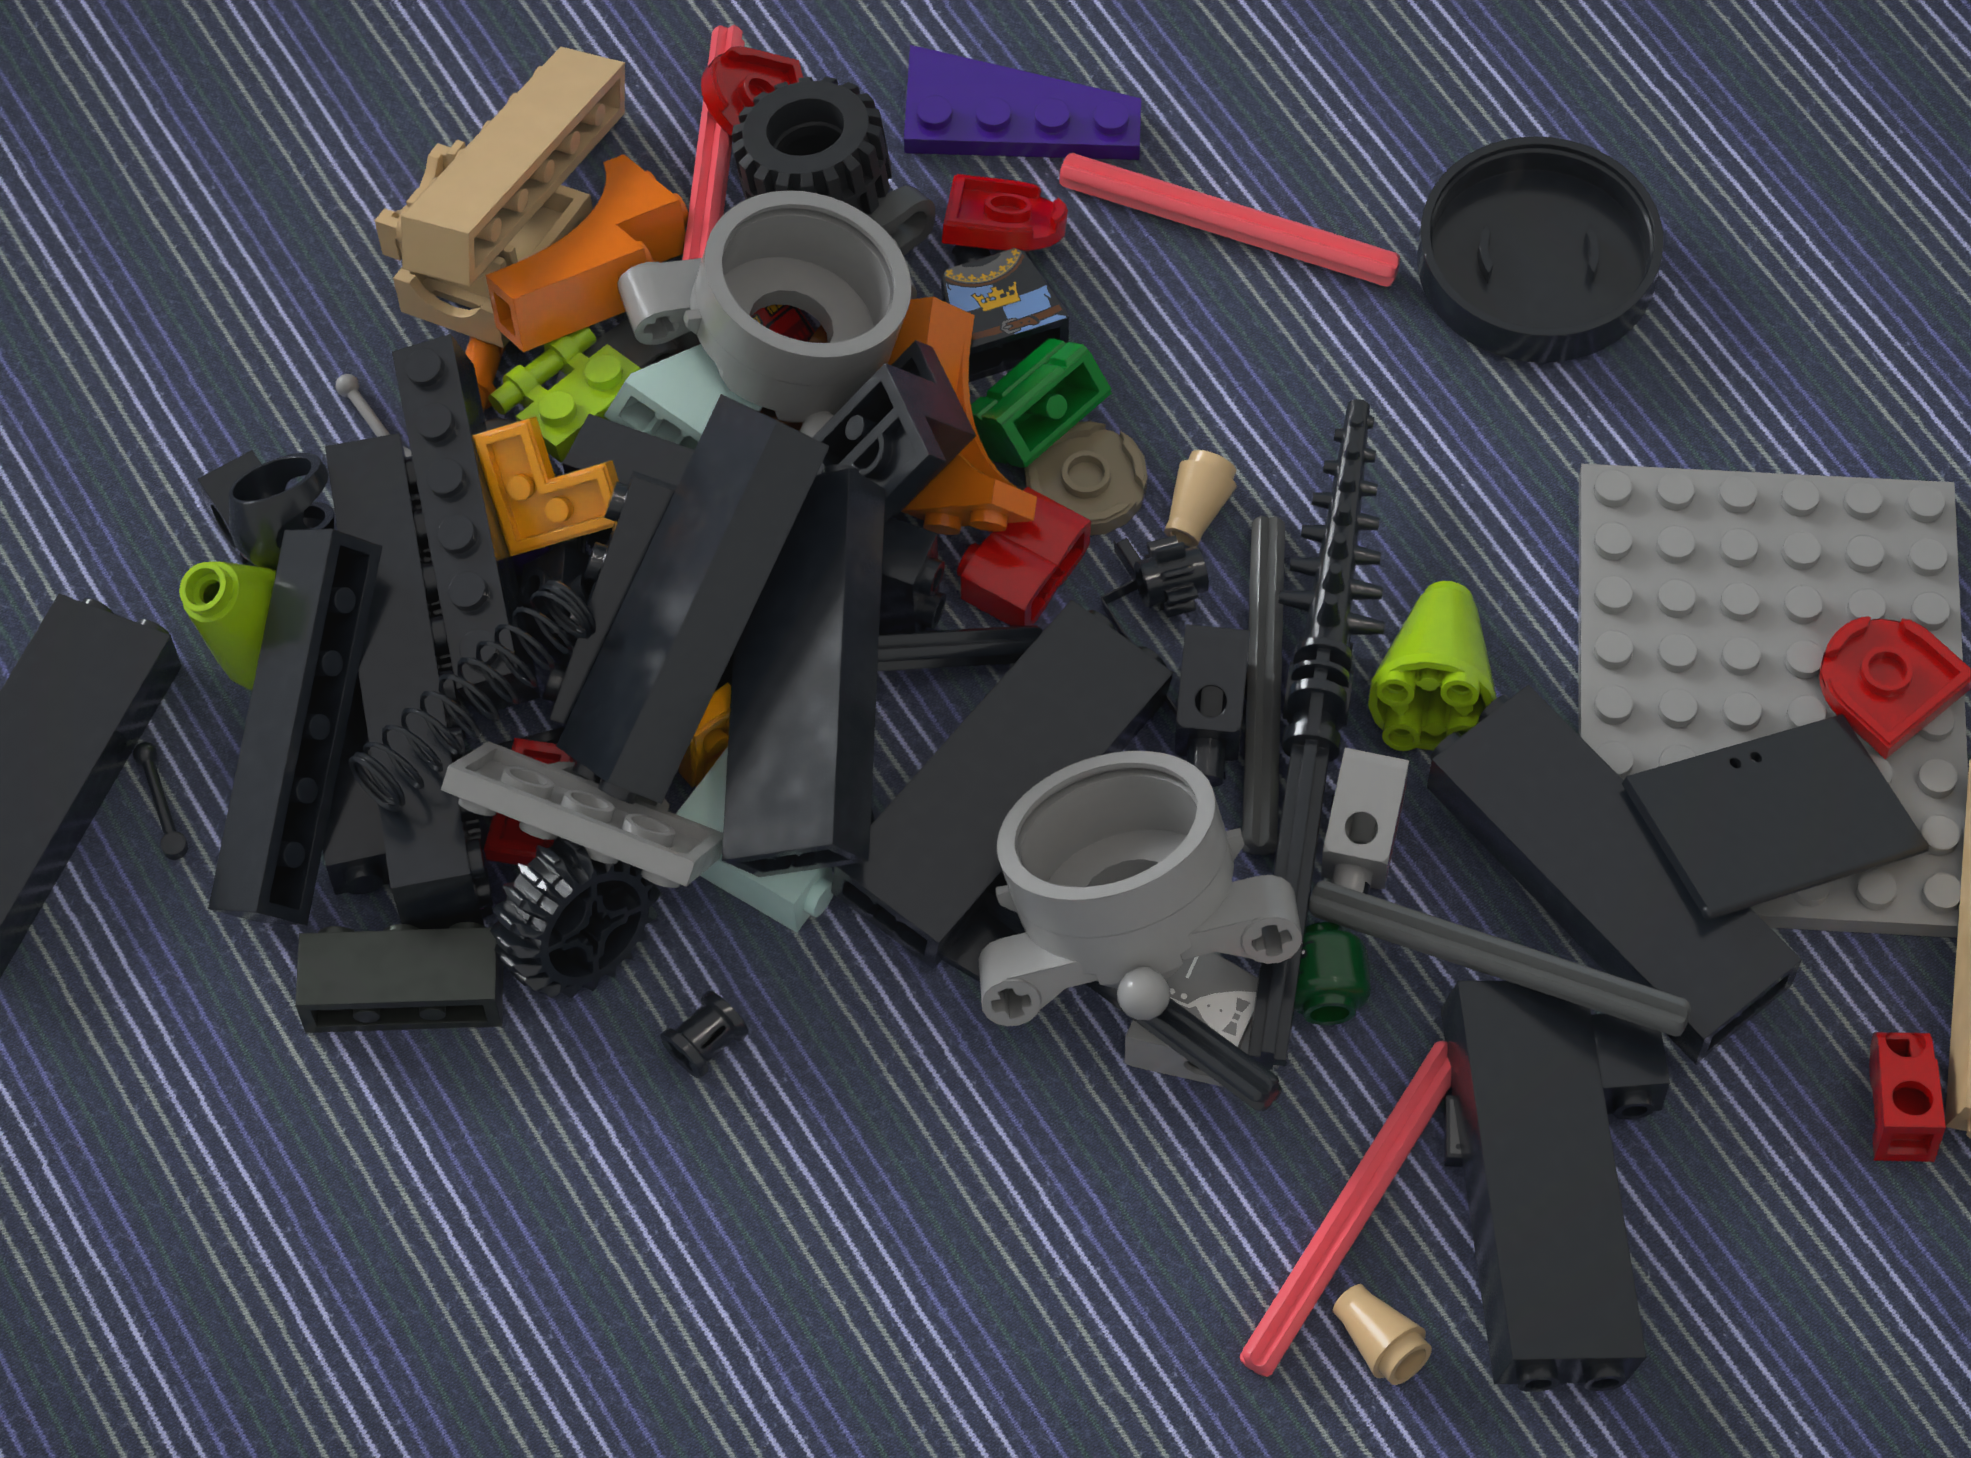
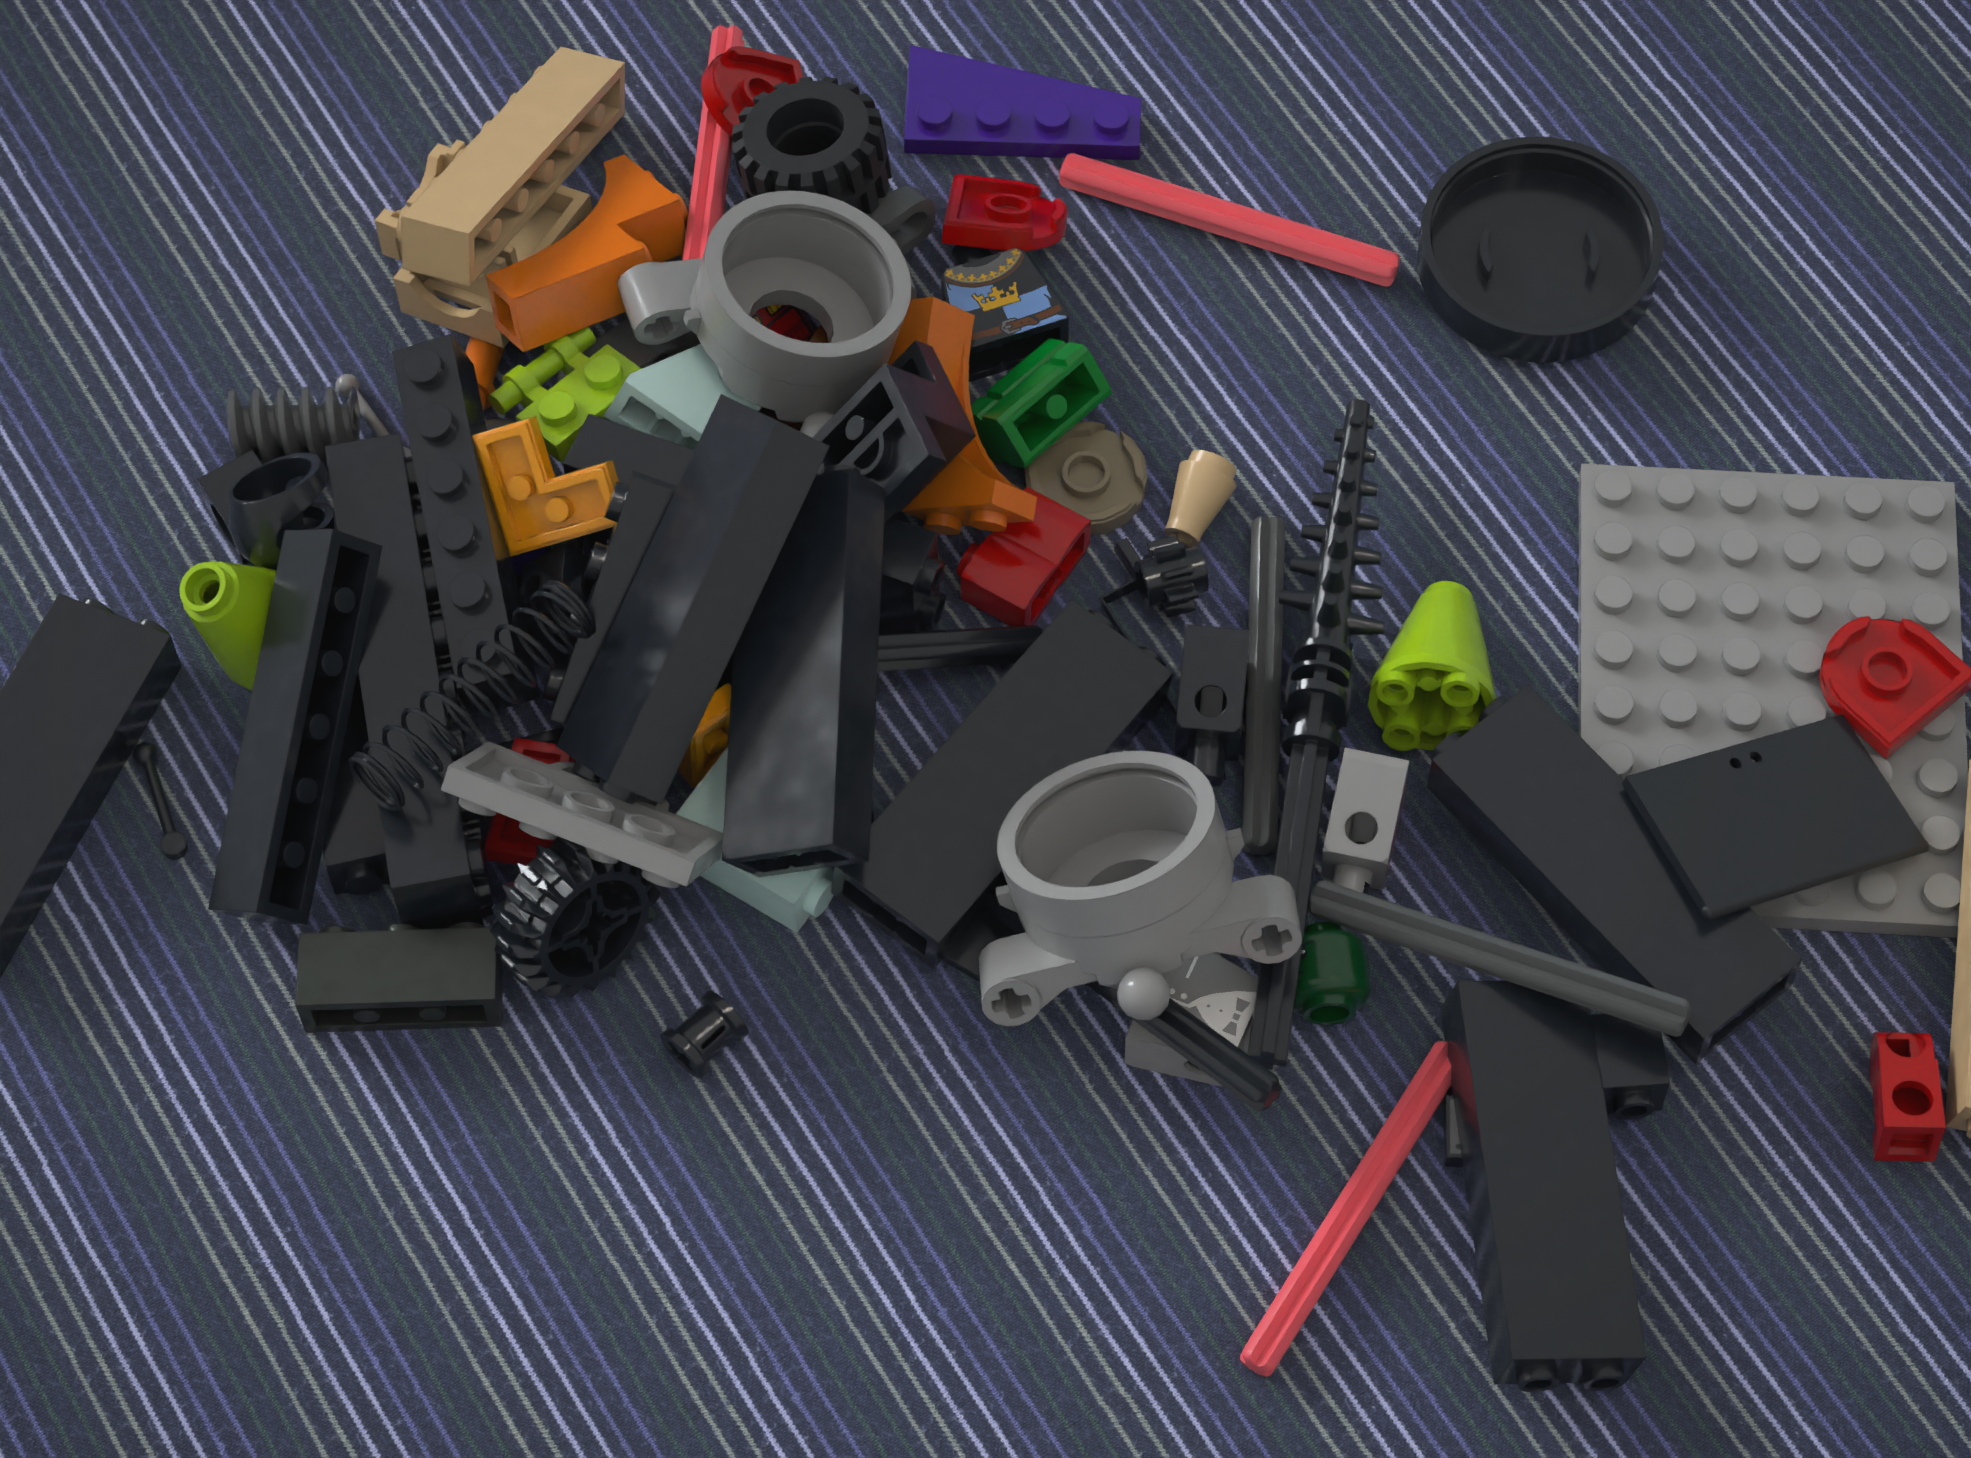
tan cone [1333,1284,1432,1385] -> none
none -> dark grey piece [227,386,360,464]

